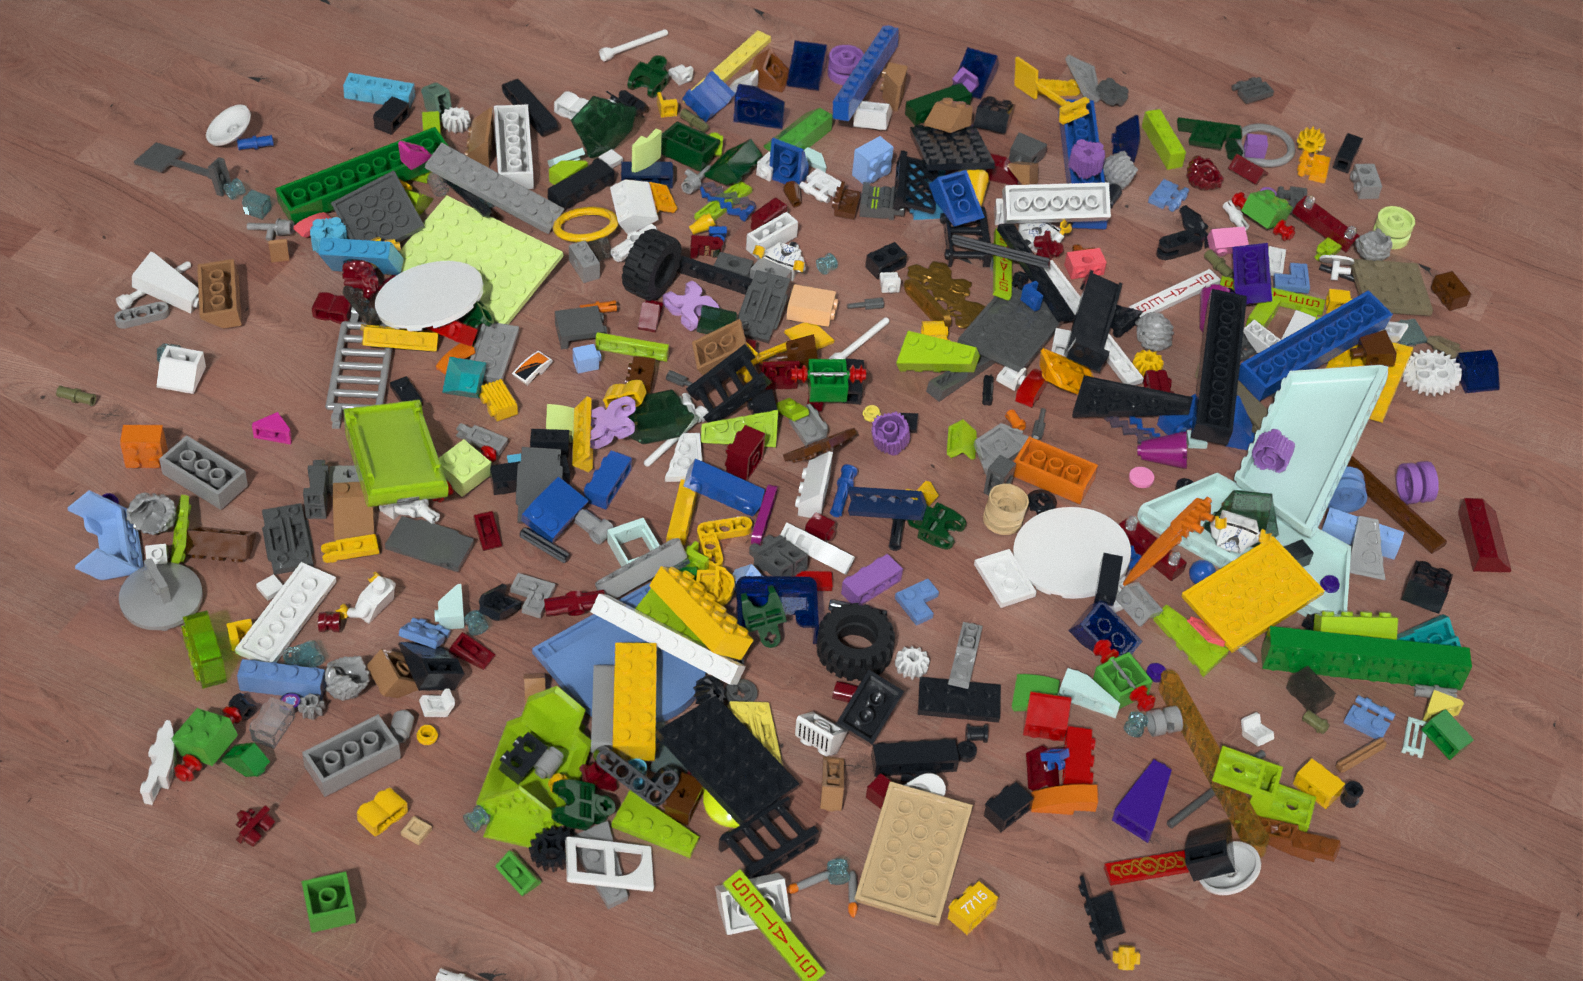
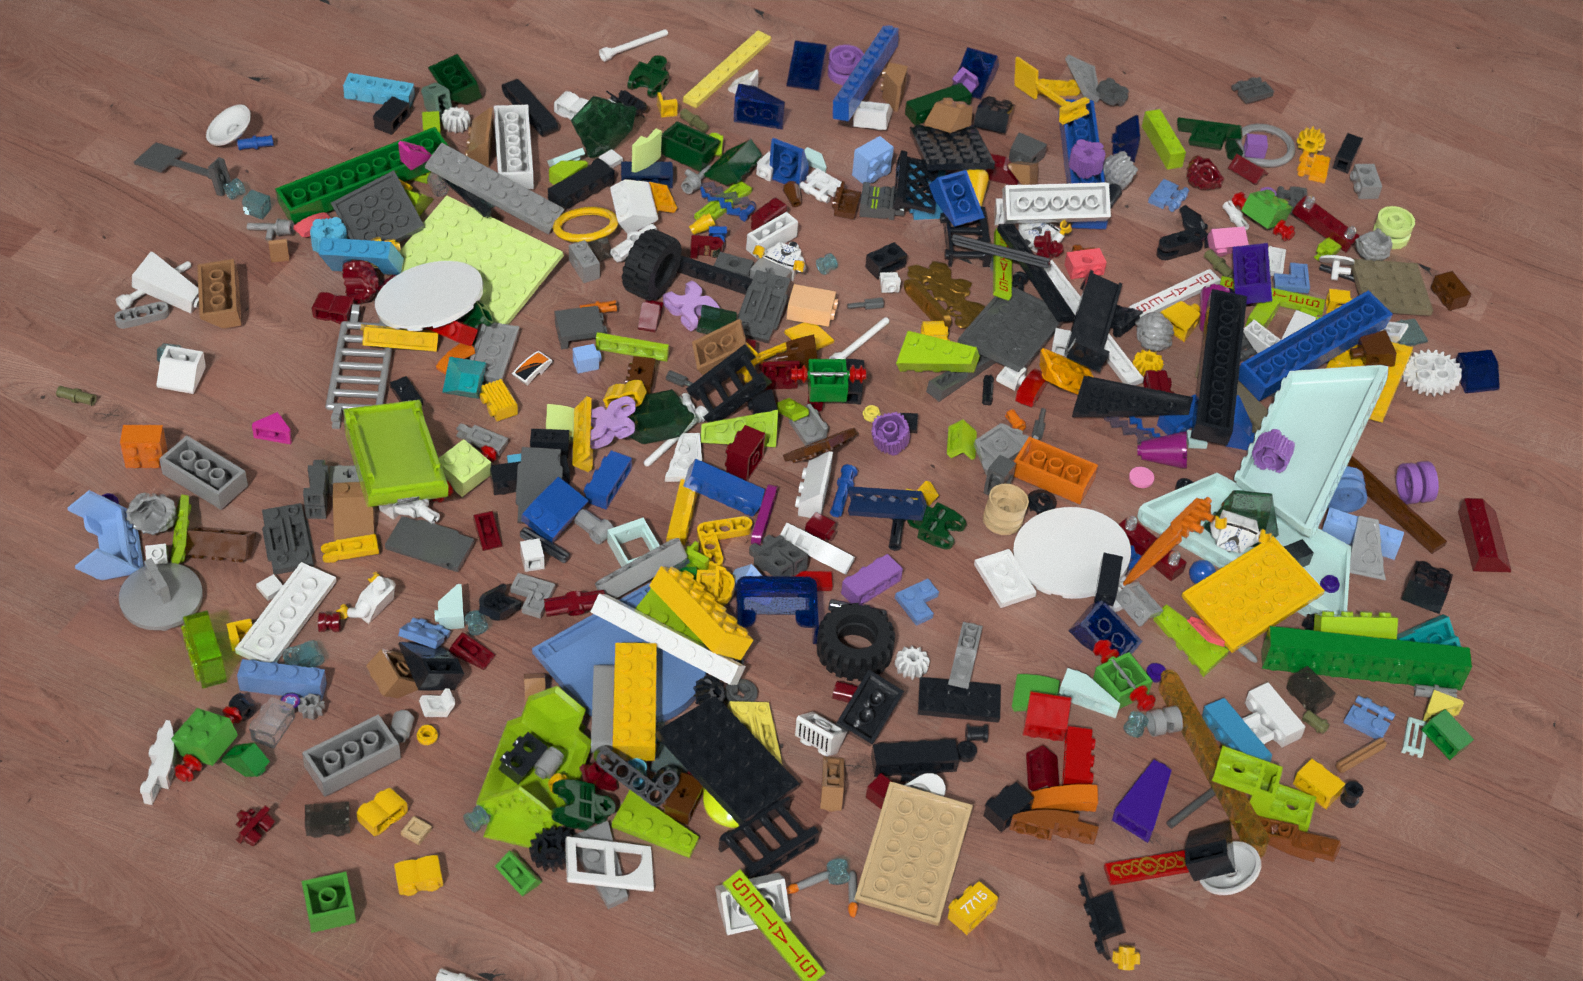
light grey hair [325,656,370,701] -> none
clear smoke plate [342,285,382,326] -> none
white bracket [668,64,693,86] -> none
blue panel [682,71,736,122] -> none
dark green piece [741,585,787,648] -> none
dark orange slope [750,48,791,92] -> none
bright green slope [764,108,833,152] -> none
blue bracket [1020,281,1043,311] -> none
blue tile [1040,748,1070,770] -> none
dark tan wing [1427,336,1476,359] -> none
none -> clear smoke brick [305,802,351,838]
none -> yellow brick [394,855,443,896]
none -> dark green slope [428,54,482,104]
none -> white brick [520,538,544,572]
none -> dark orange slope [1009,810,1099,845]
none -> yellow torso [1161,301,1201,342]
none -> dark azure brick [1201,698,1272,762]
none -> white brick [1245,682,1305,748]

